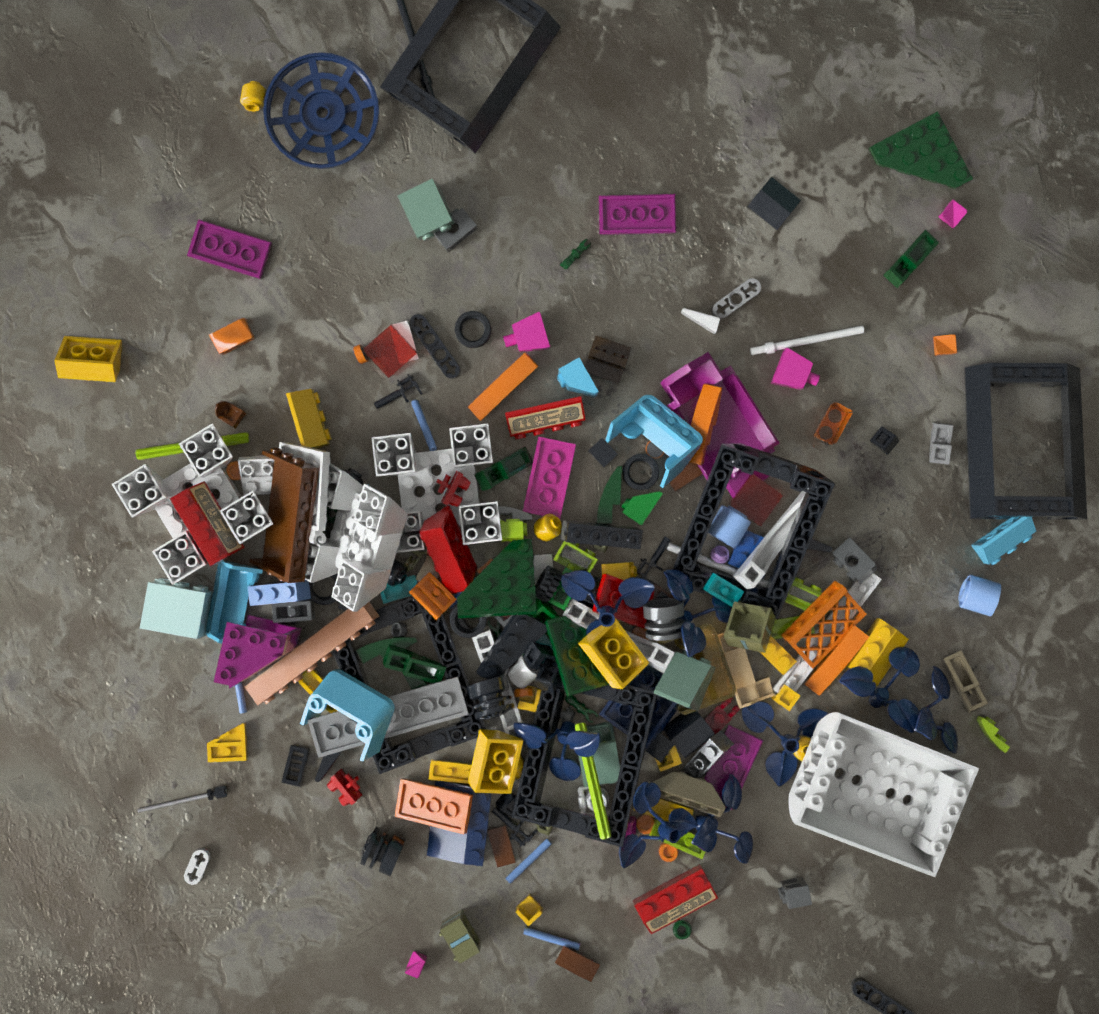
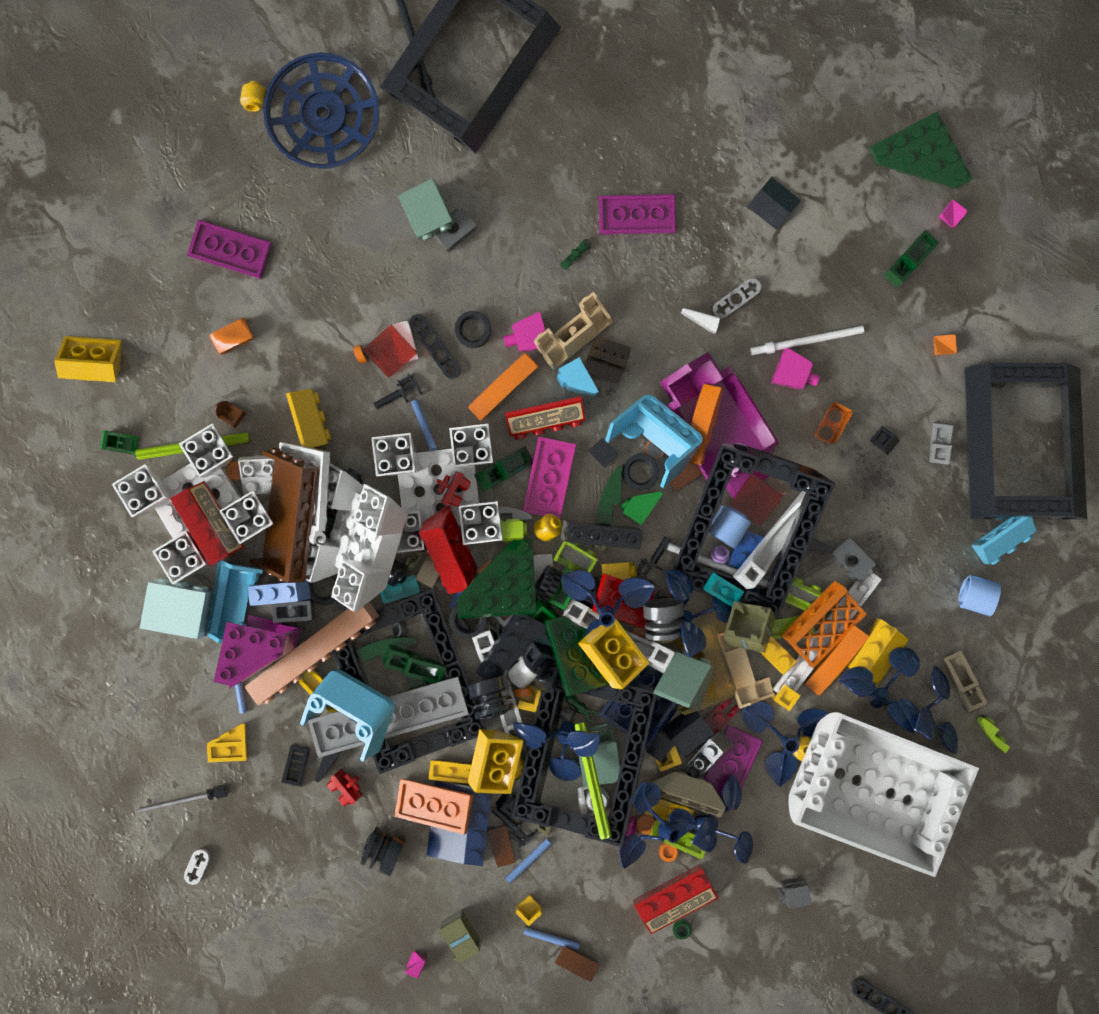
orange plate [409,572,457,620] -> none
none -> green slope [100,430,139,455]
none -> tan bracket [533,292,613,370]

